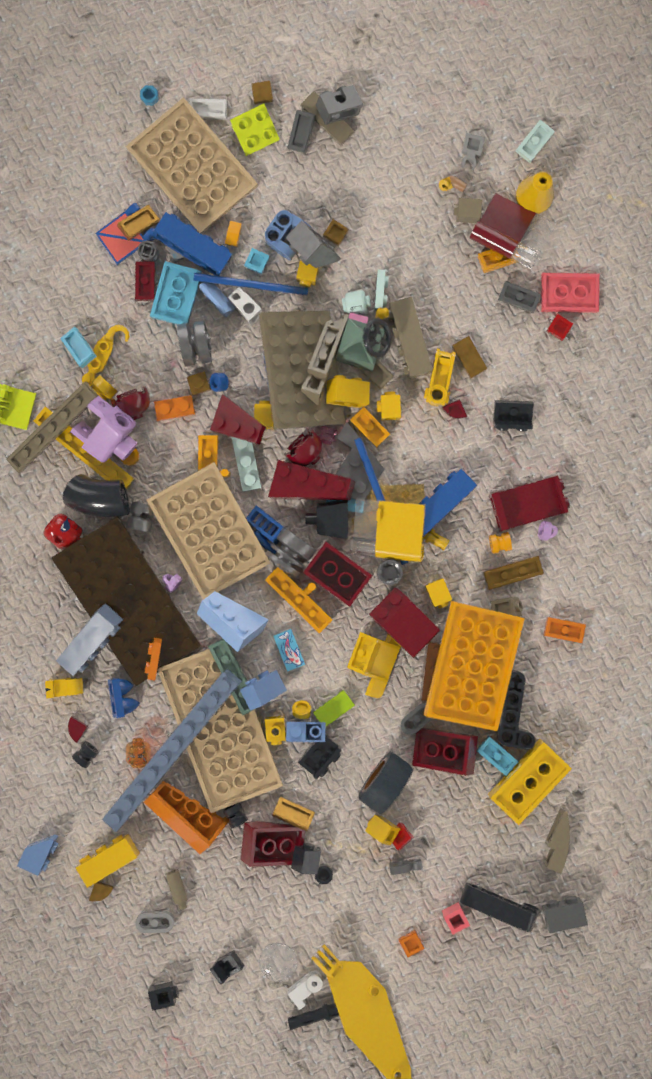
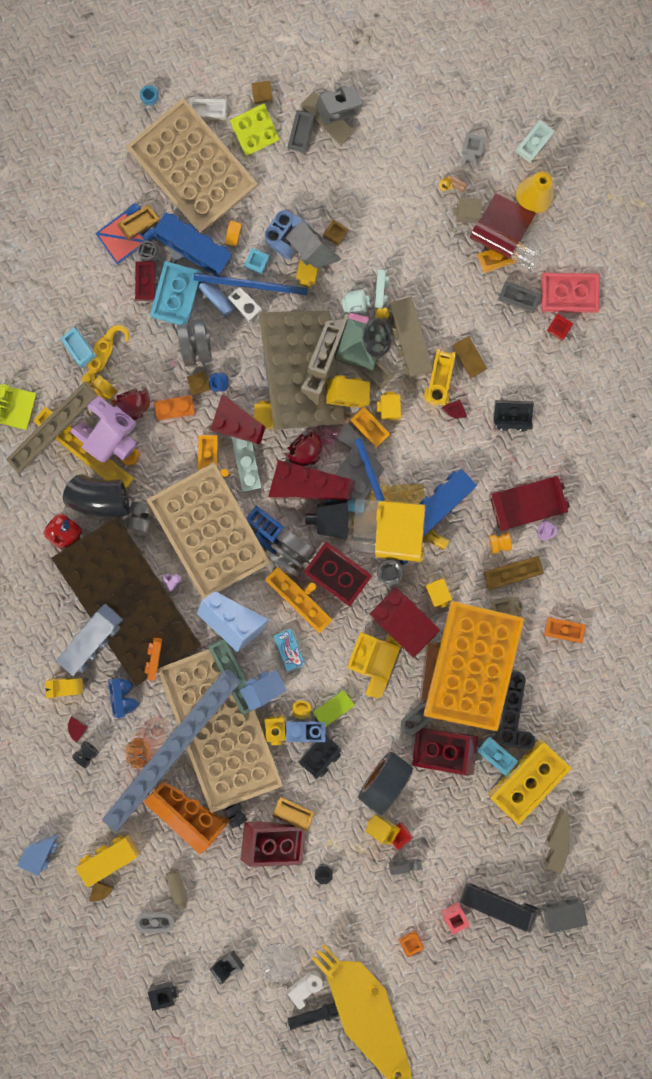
black brick [291,843,321,874] -> none

